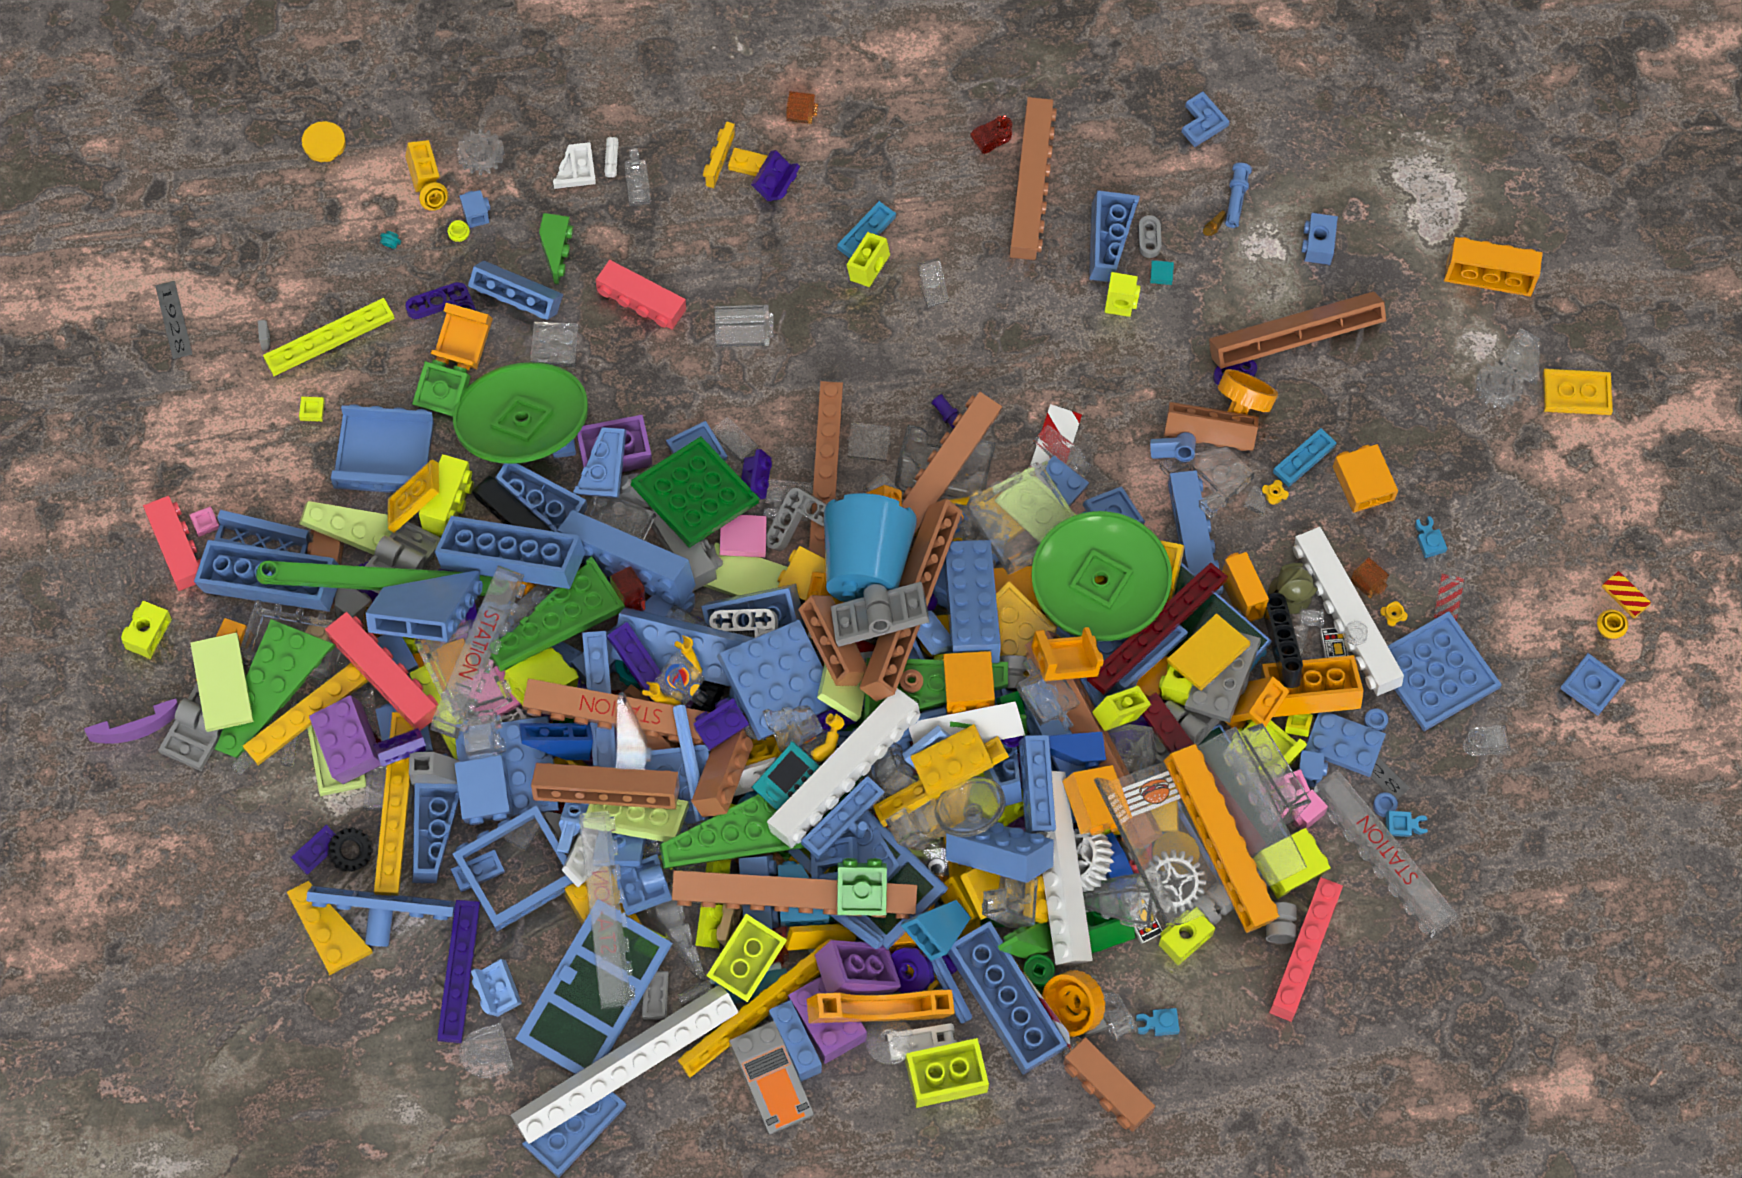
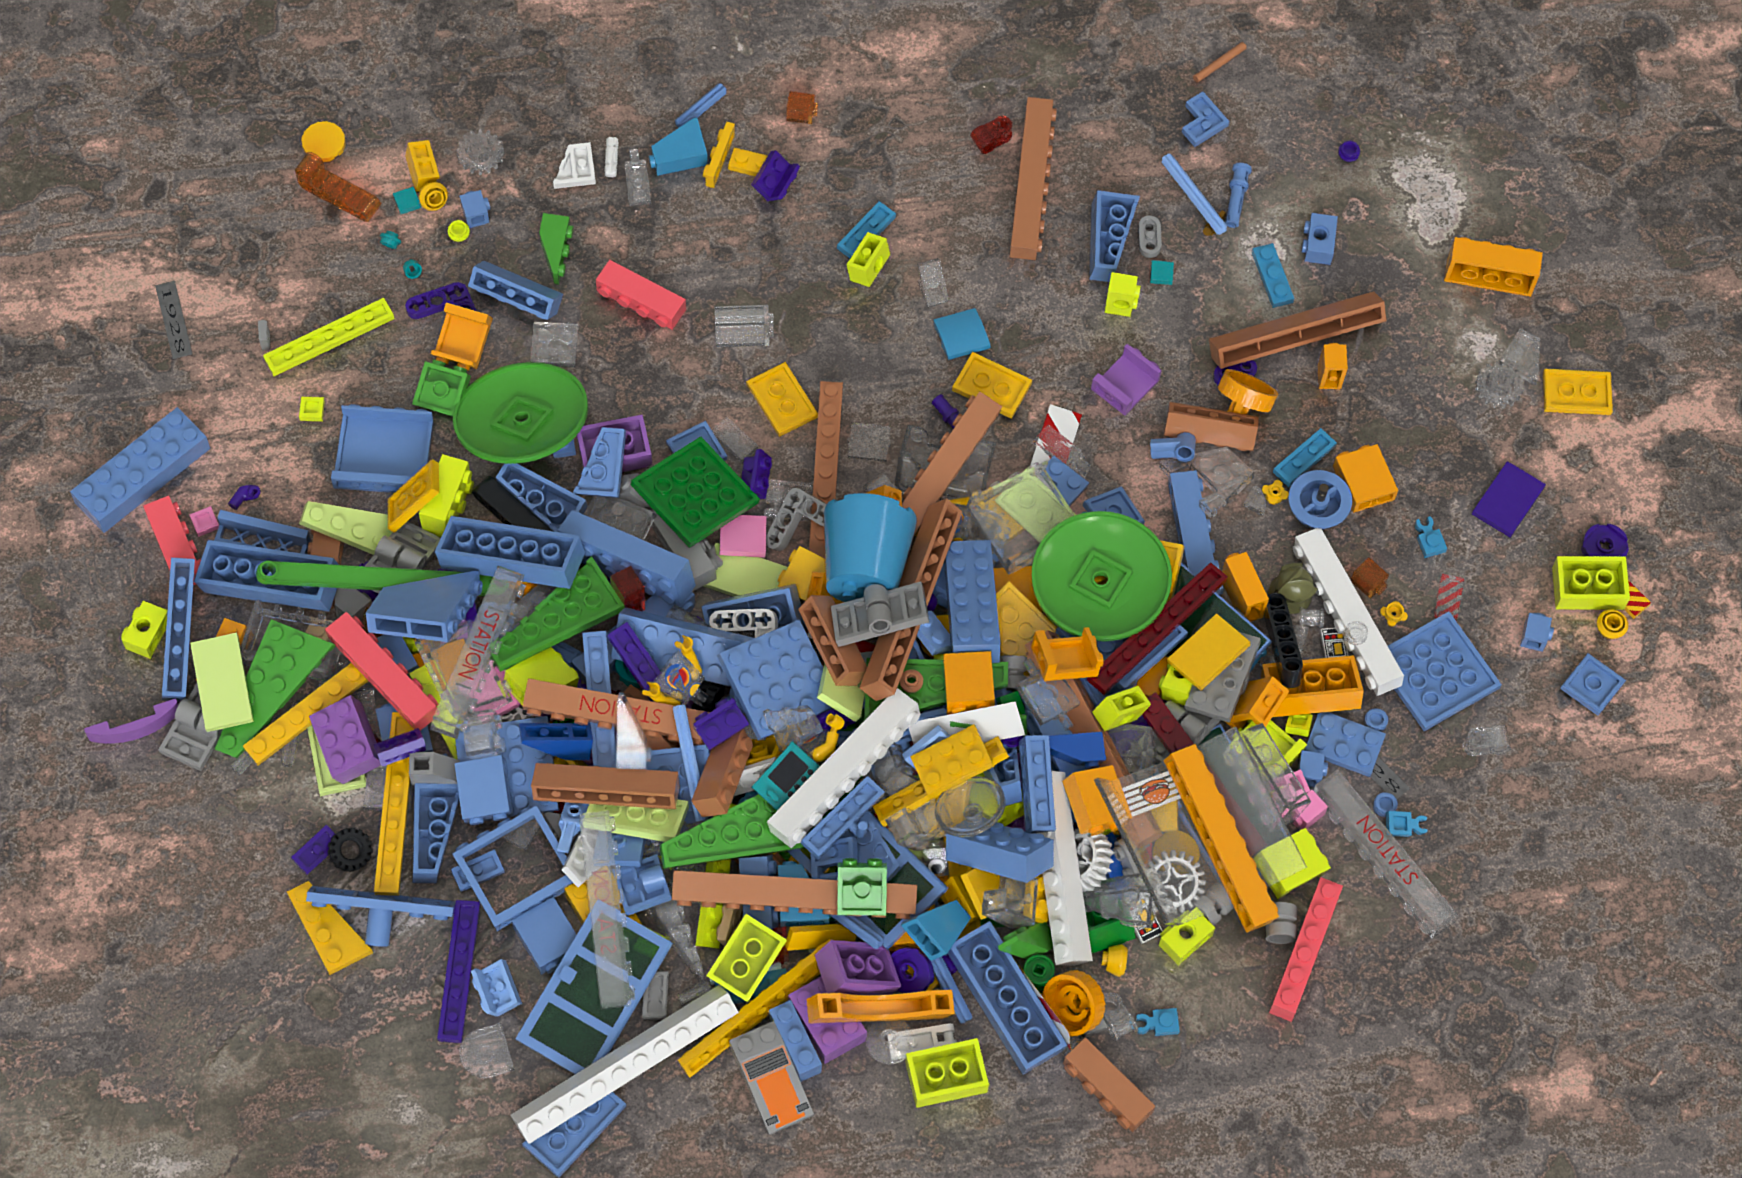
none -> medium blue brick [70,407,211,533]
none -> medium blue brick [162,558,195,702]
none -> dark purple arm [228,485,261,510]
none -> clear orange beam [295,152,381,222]
none -> teal tile [393,186,421,215]
none -> teal hinge [403,259,422,279]
none -> medium blue brick [511,896,579,975]
none -> dark azure slope [648,118,708,176]
none -> medium blue axle [675,83,727,128]
none -> yellow tile [746,362,818,437]
none -> dark azure slope [933,308,991,360]
none -> yellow plate [952,352,1032,419]
none -> medium lavender panel [1091,344,1162,416]
none -> yellow cone [1101,944,1128,977]
none -> light grey plate [1113,837,1145,885]
none -> light blue axle [1162,153,1227,235]
none -> nougat bar [1193,42,1247,83]
none -> dark azure plate [1251,243,1294,308]
none -> medium blue piece [1288,470,1352,530]
none -> light orange brick [1317,343,1348,389]
none -> dark purple plate [1338,141,1360,162]
none -> dark purple tile [1472,461,1546,538]
none -> medium blue brick [1520,613,1554,652]
none -> neon yellow brick [1552,556,1630,610]
none -> dark purple plate [1581,524,1629,557]

